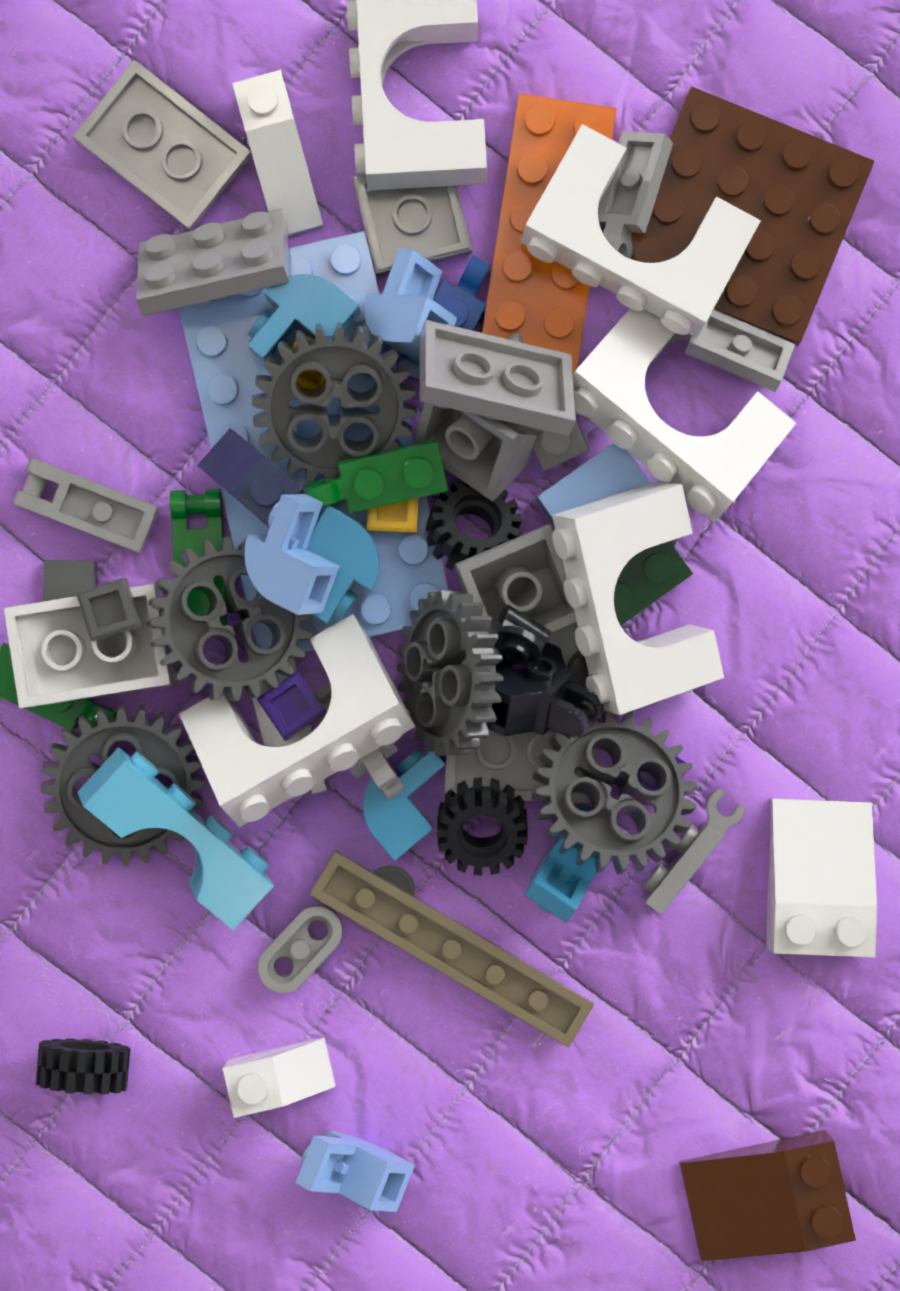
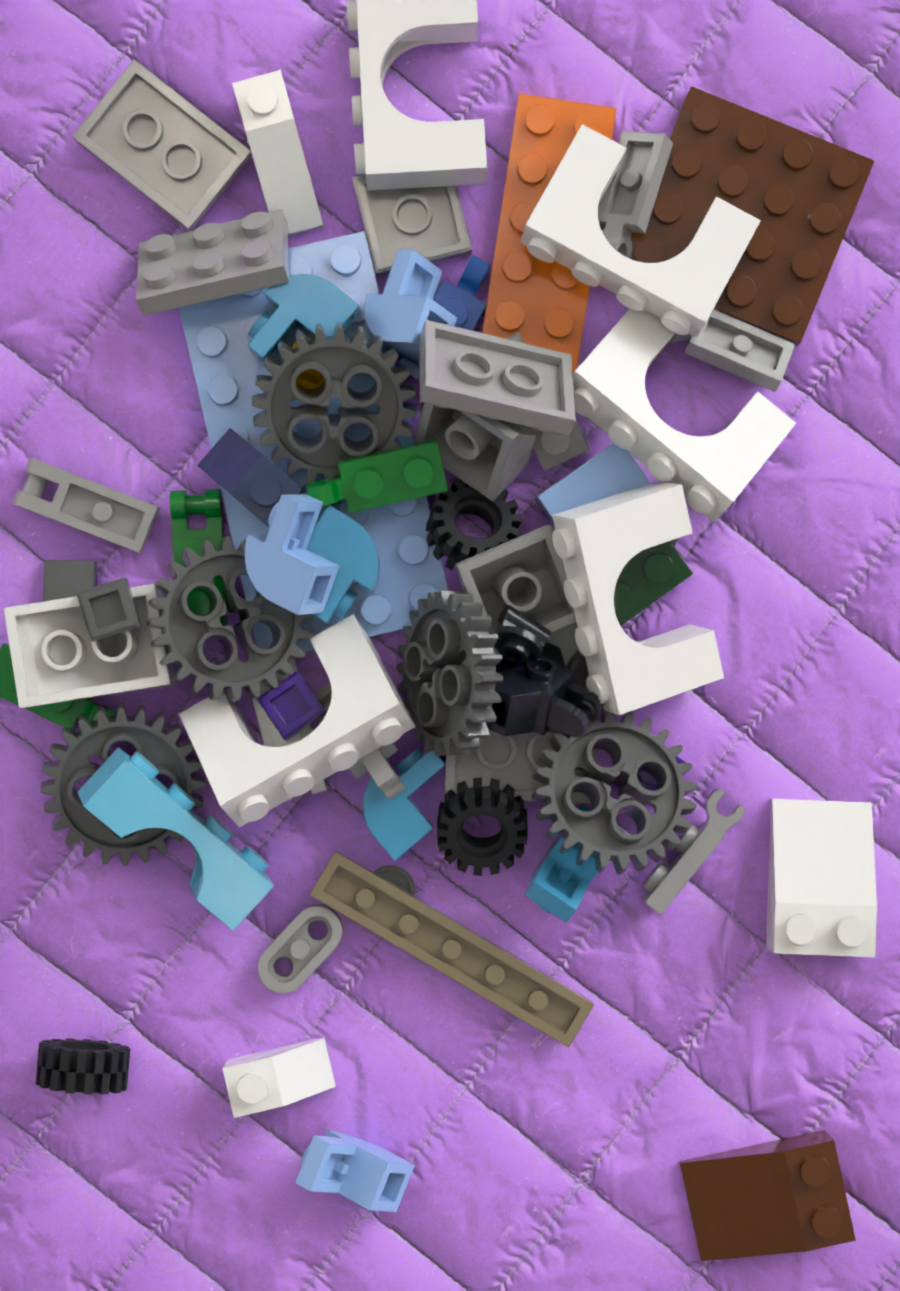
yellow tile [366,498,418,534] -> none

